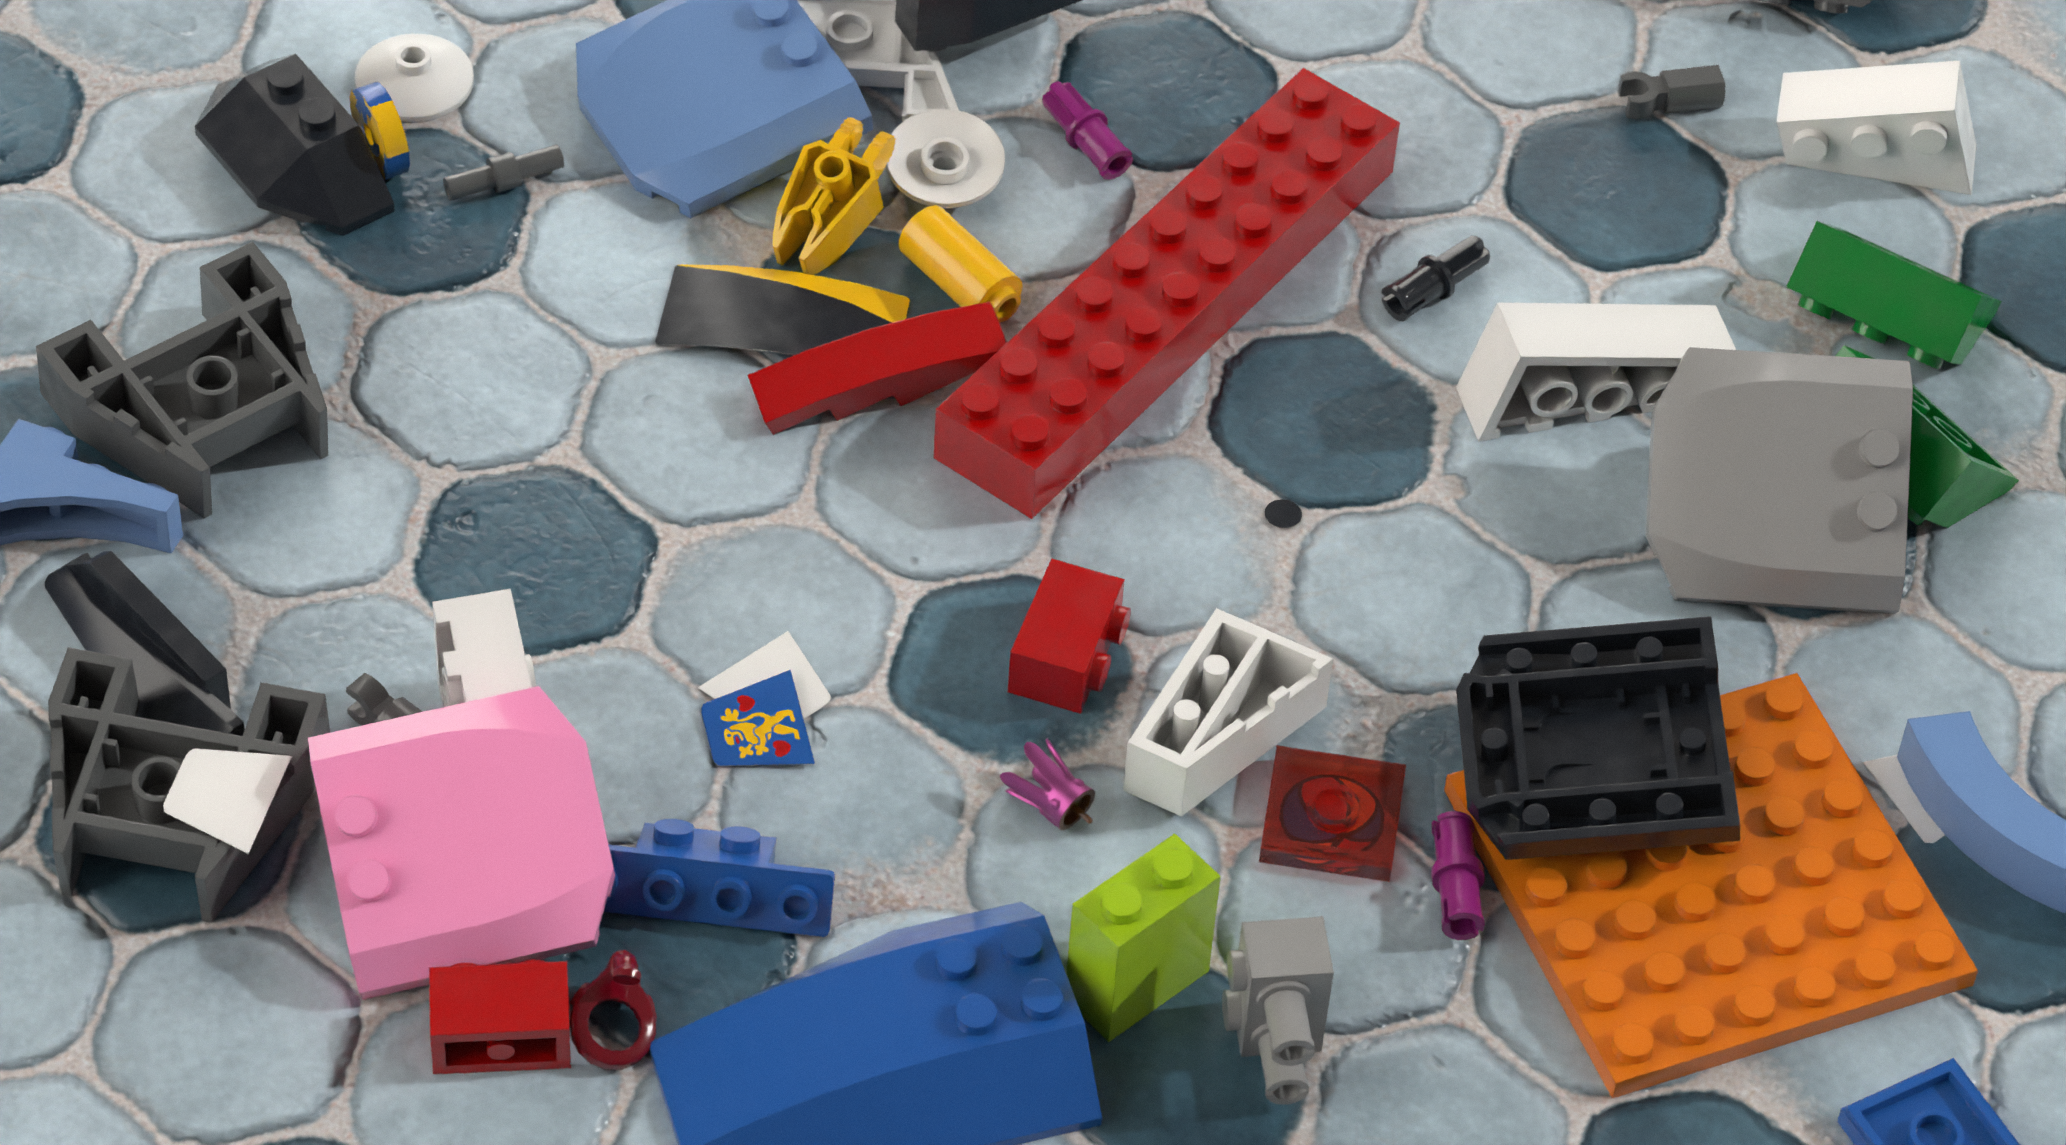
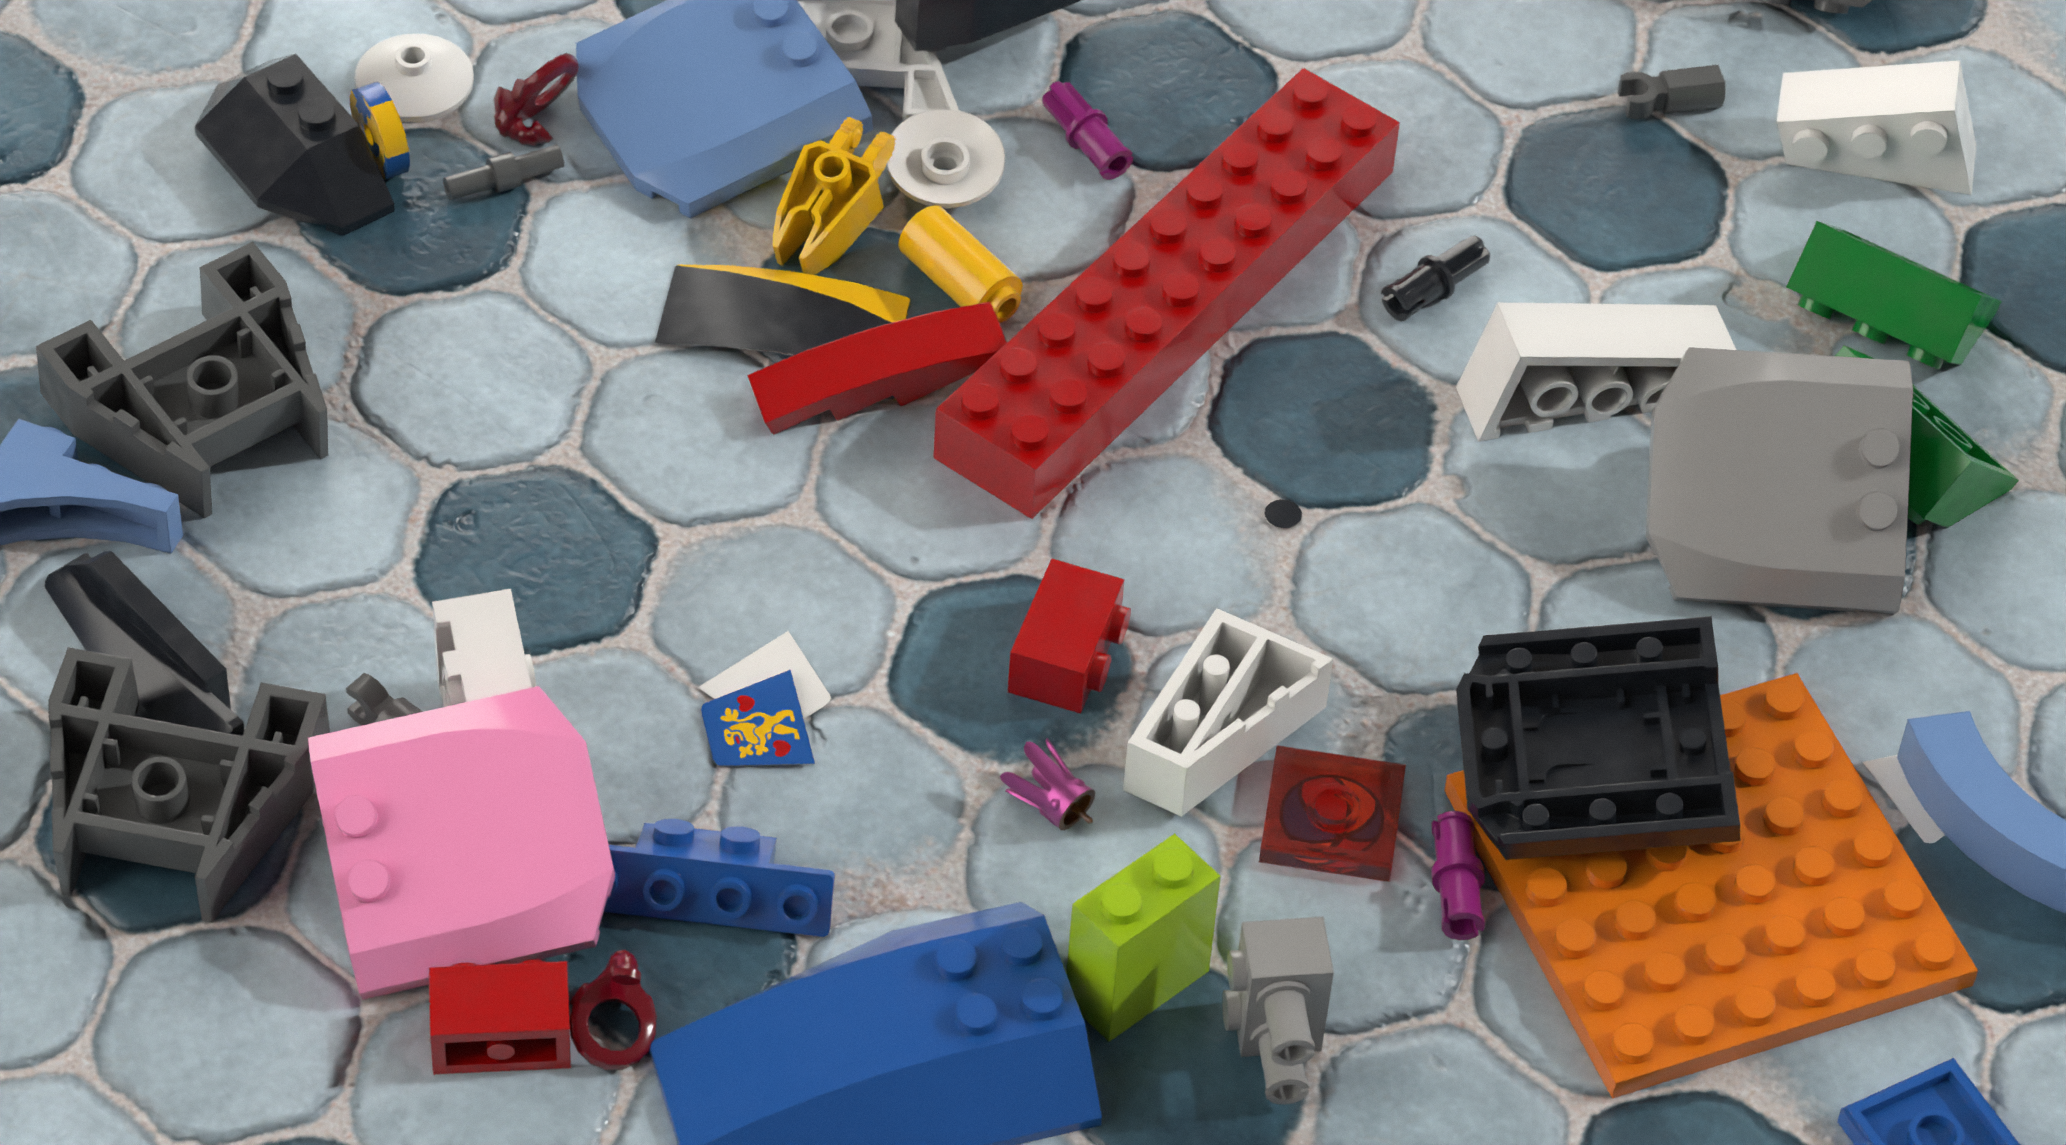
white sticker [163,749,292,854] -> none
none -> dark red piece [493,53,579,146]

